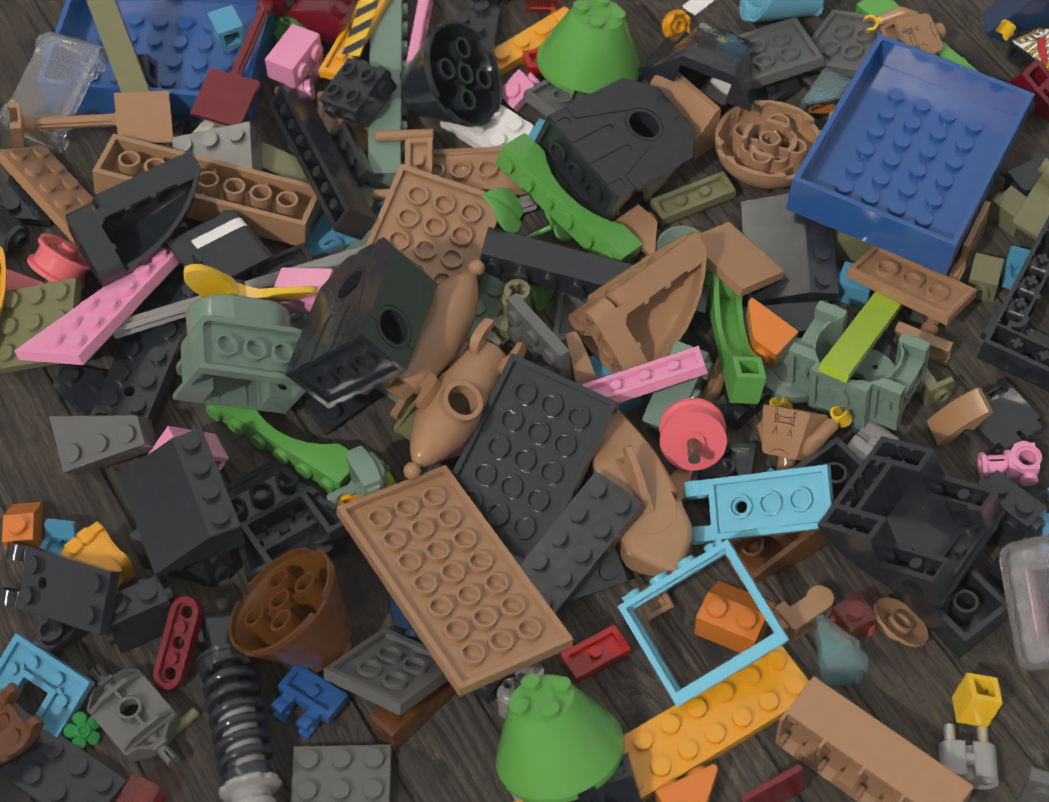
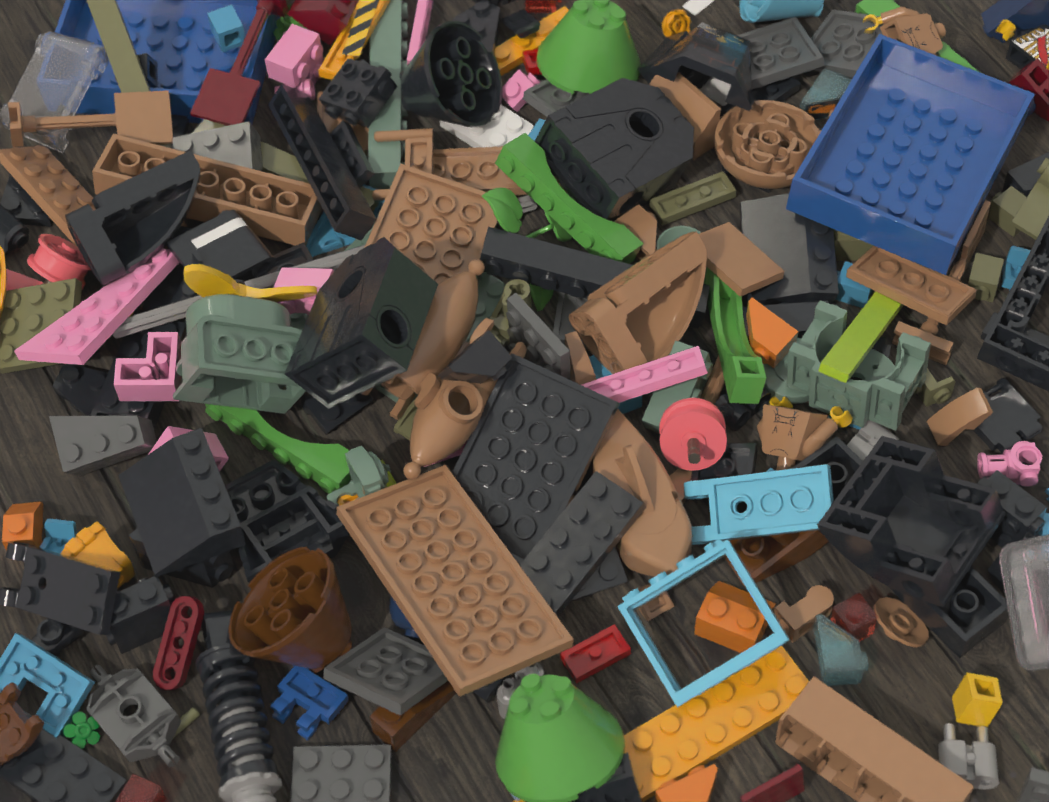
none -> bright pink brick [114,332,181,401]
none -> black slope [438,330,513,384]
none -> black tile [501,9,540,39]

